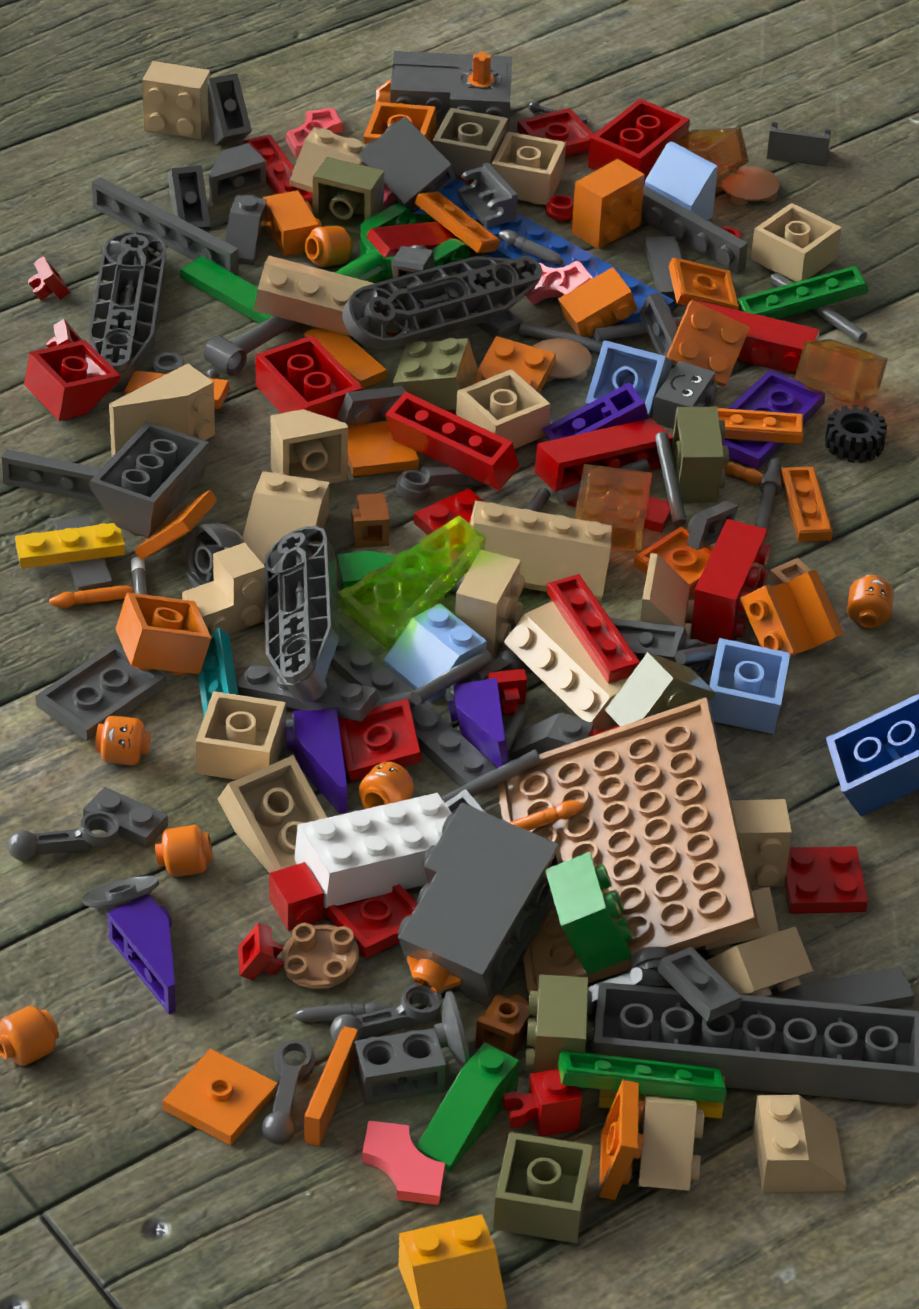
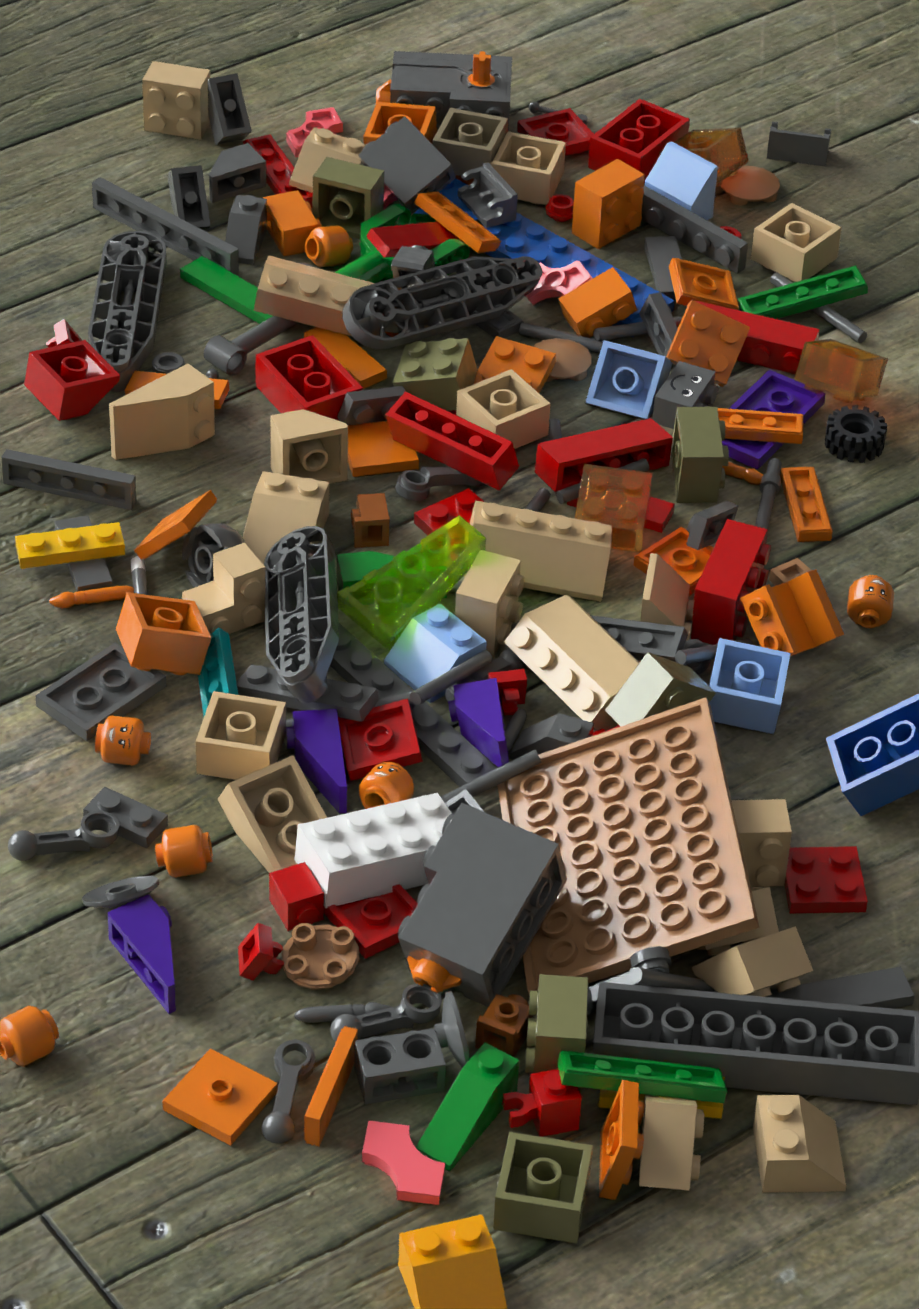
red tile [28,256,70,300] -> none
dark grey slope [89,421,209,538] -> none
dark grey piece [499,230,563,265] -> none
orange piece [509,800,584,831] -> none
dark purple slope [542,382,649,441] -> none
green brick [545,852,634,975] -> none
red tile [547,574,640,684] -> none
dark grey bar [655,432,687,526] -> none
dark grey plate [657,947,742,1022] -> none

